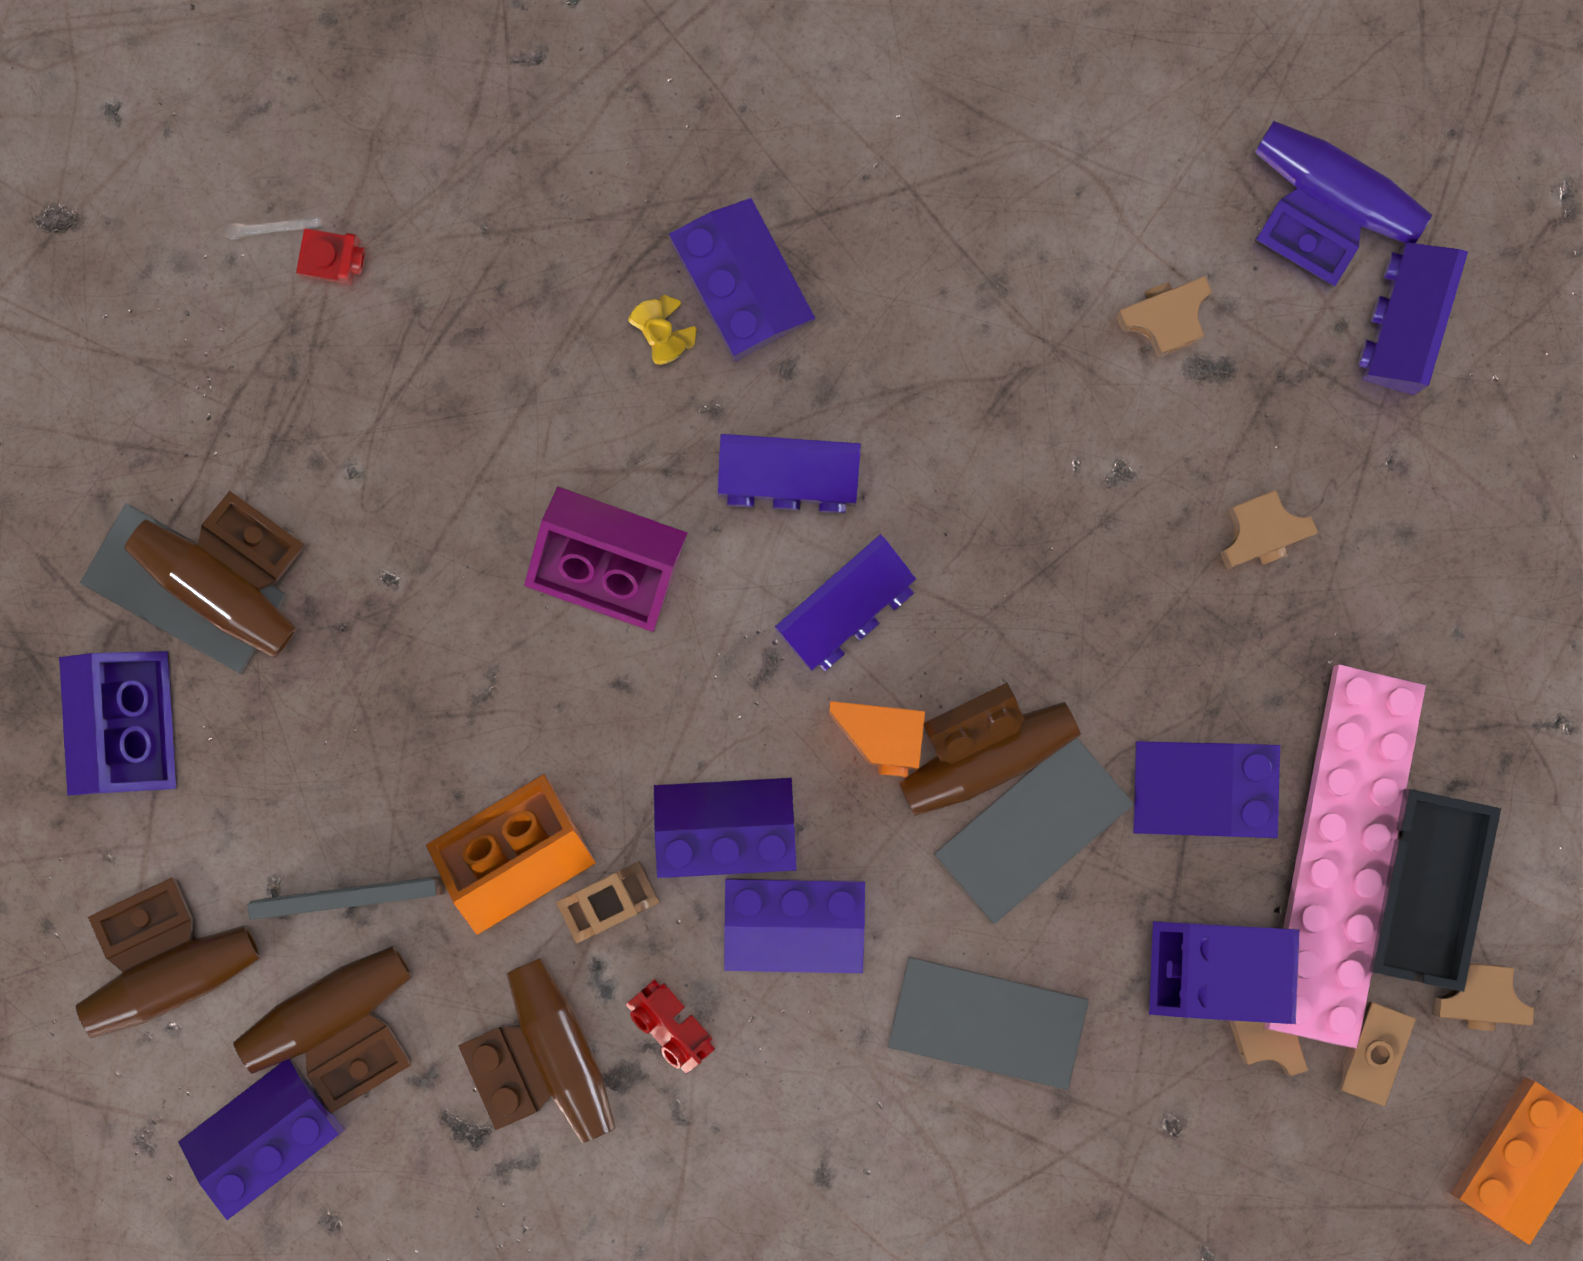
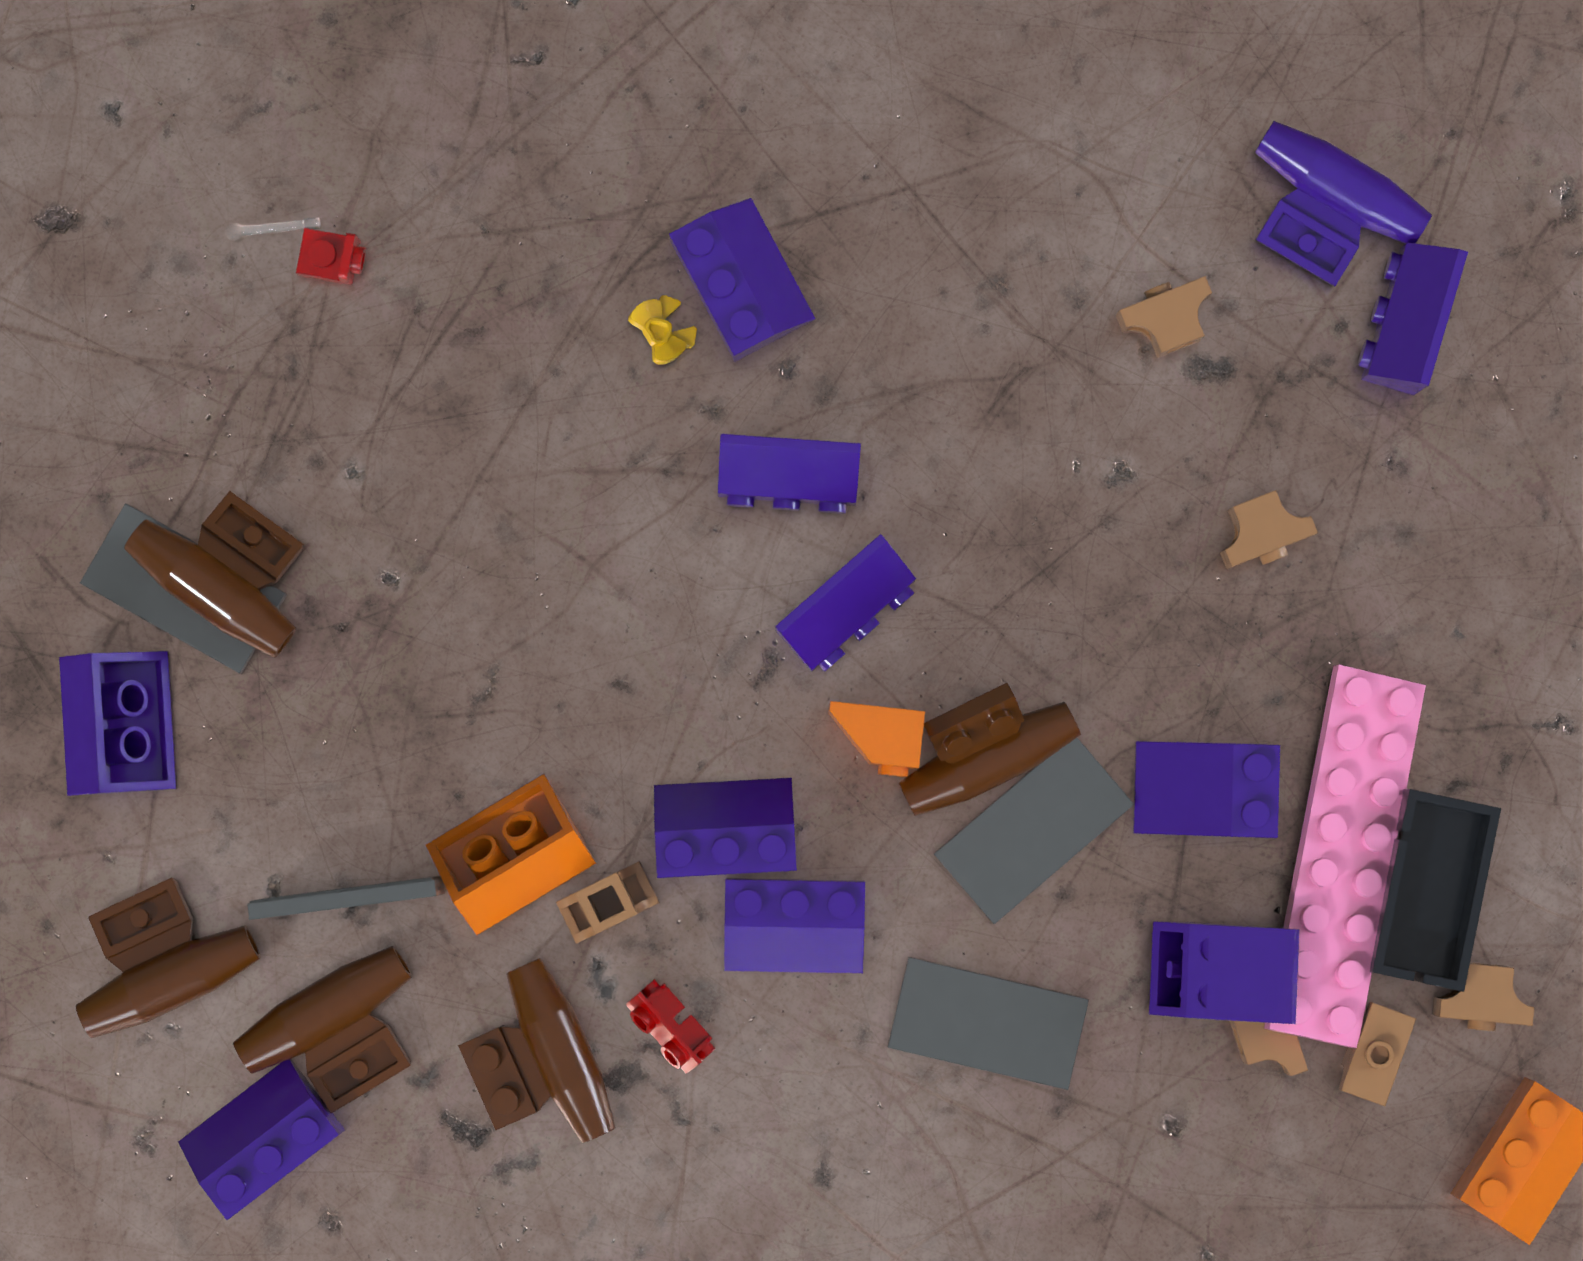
magenta slope [524,486,688,632] -> none

